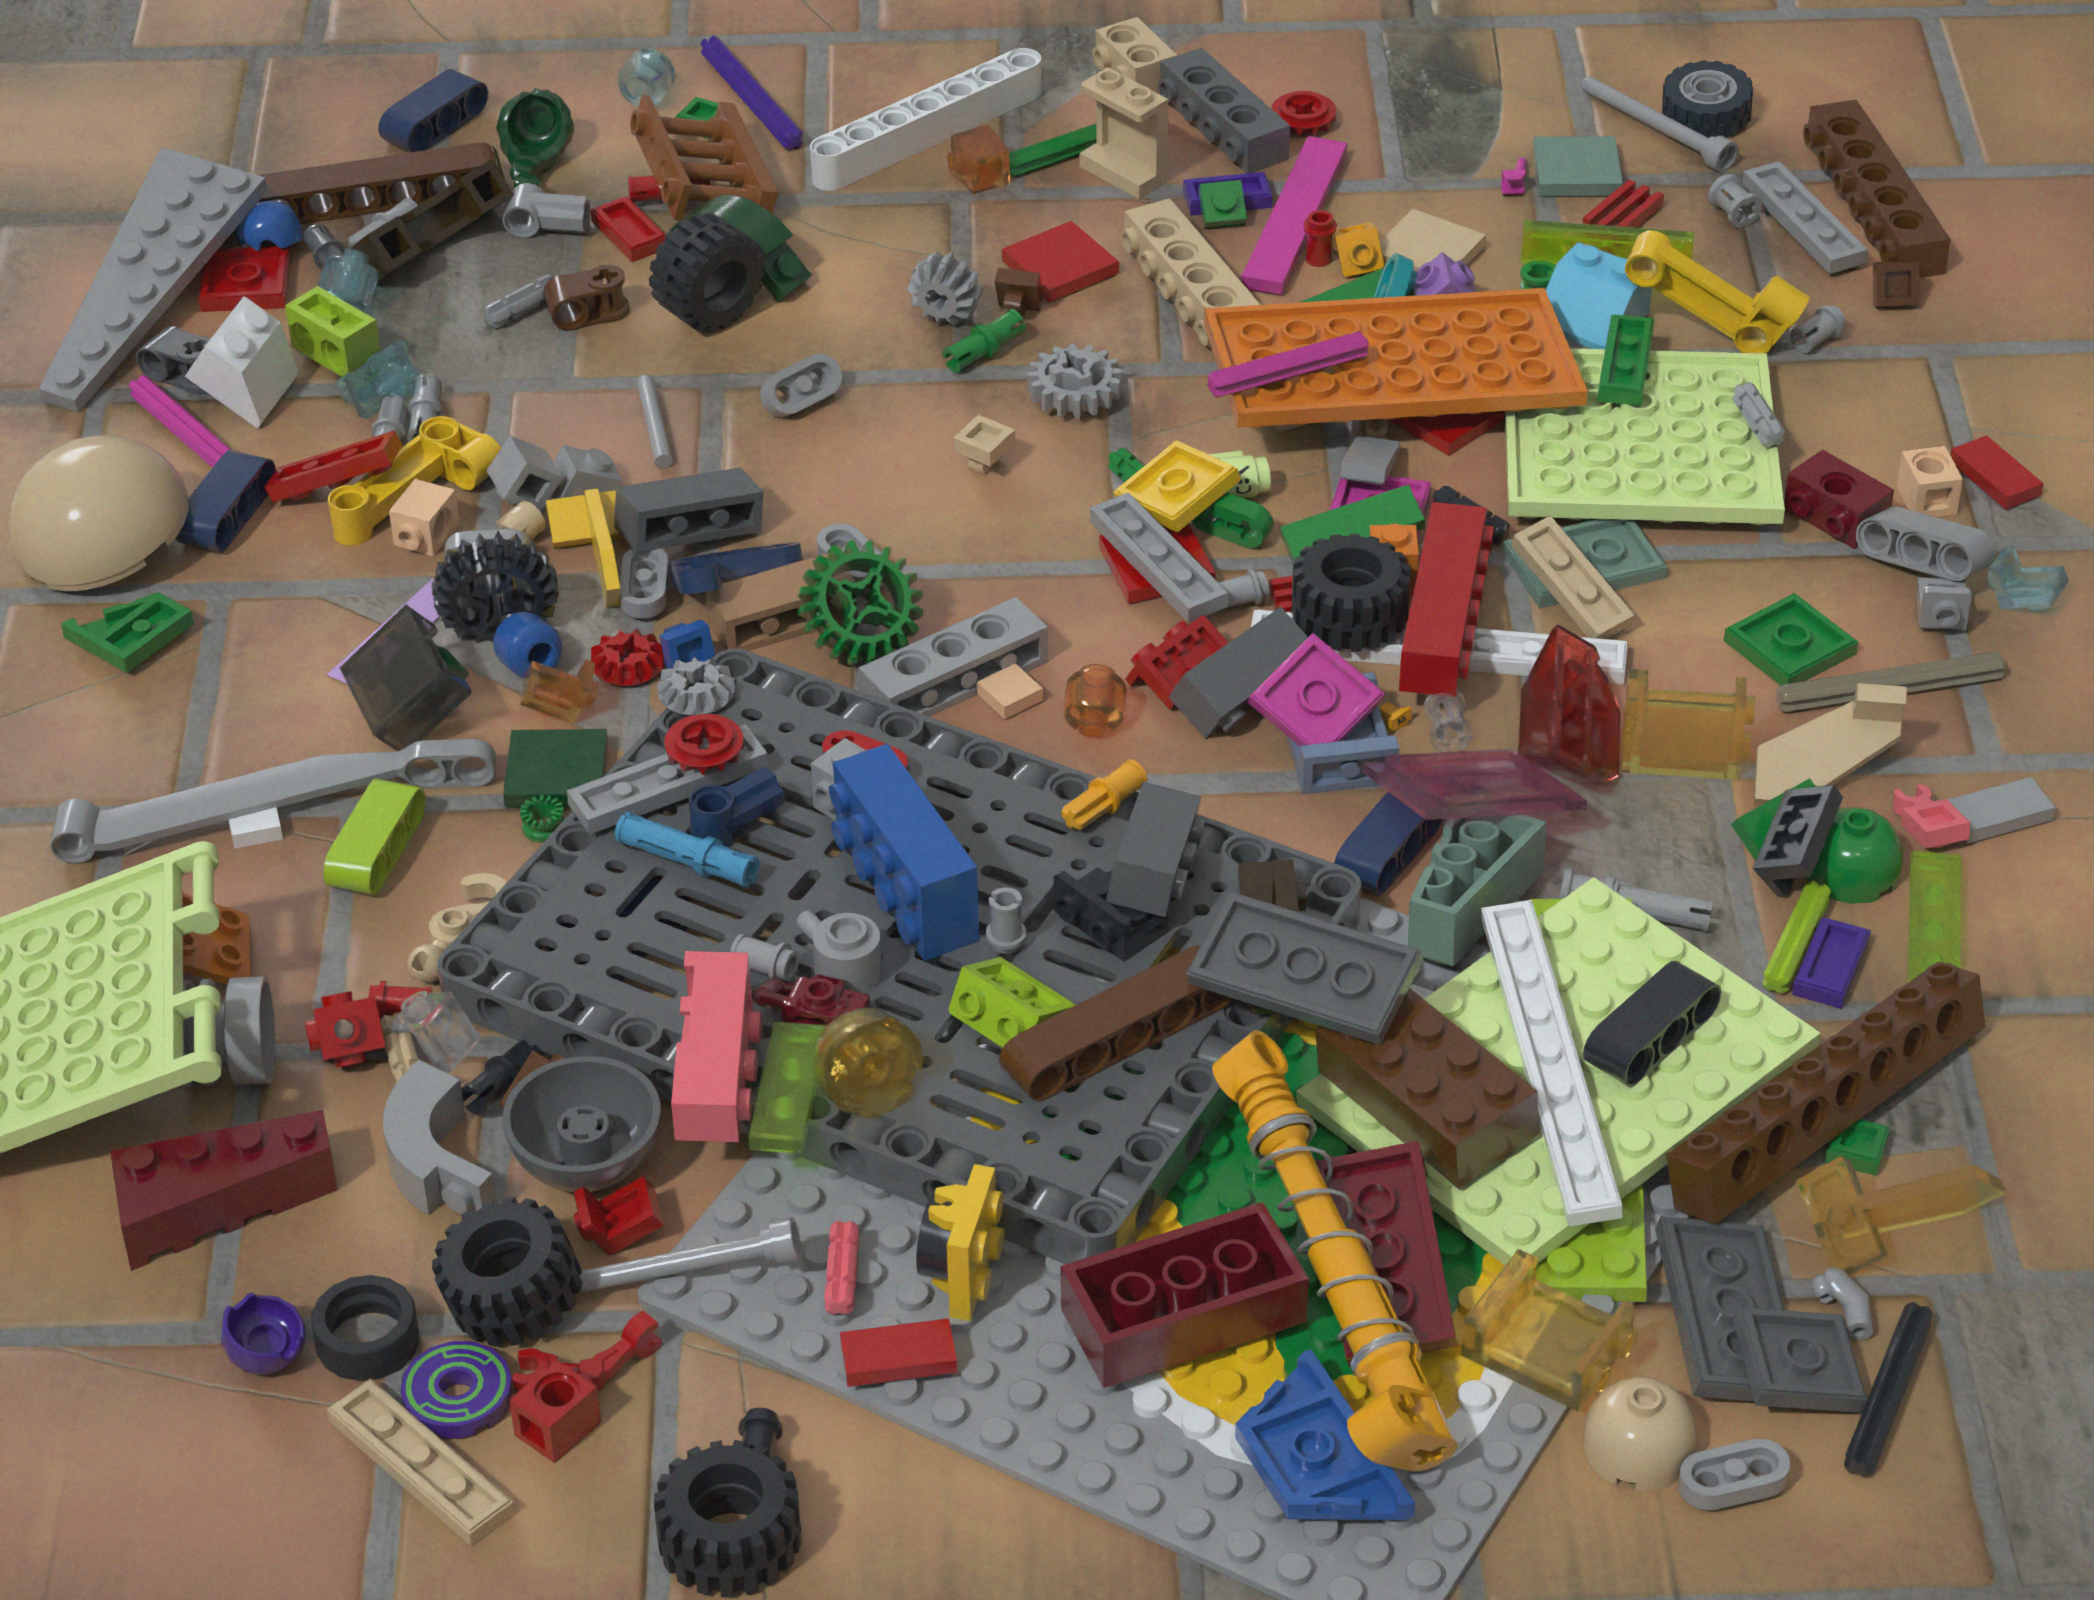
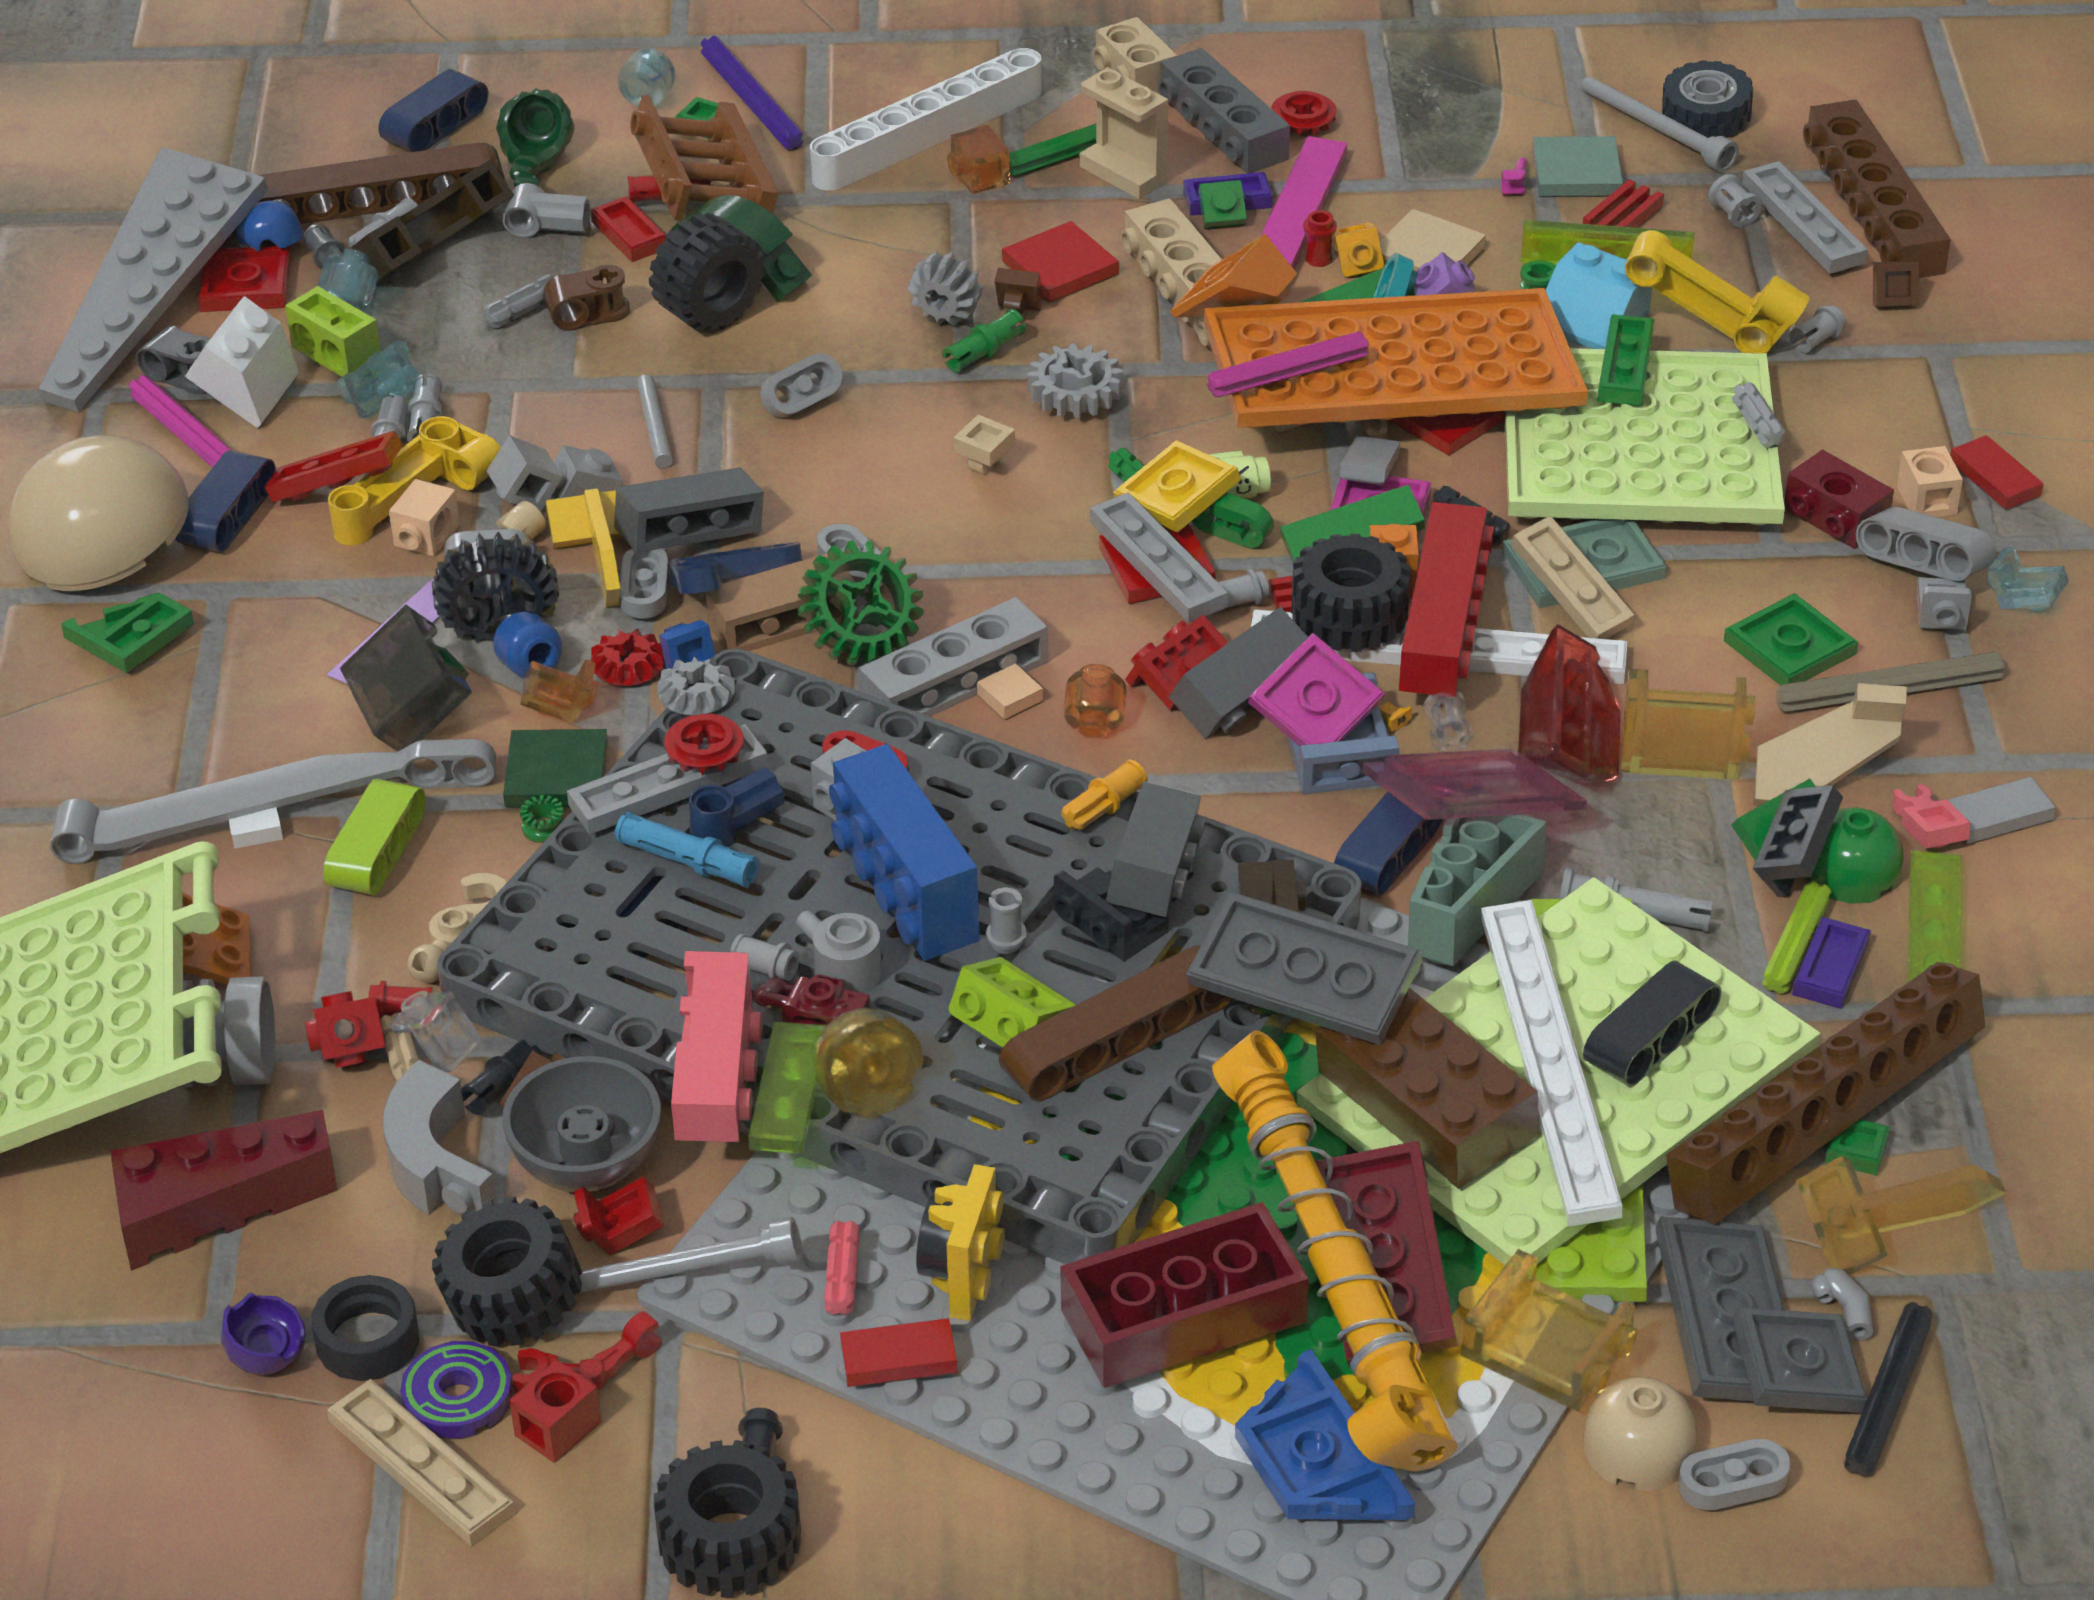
none -> orange slope [1170,233,1297,318]

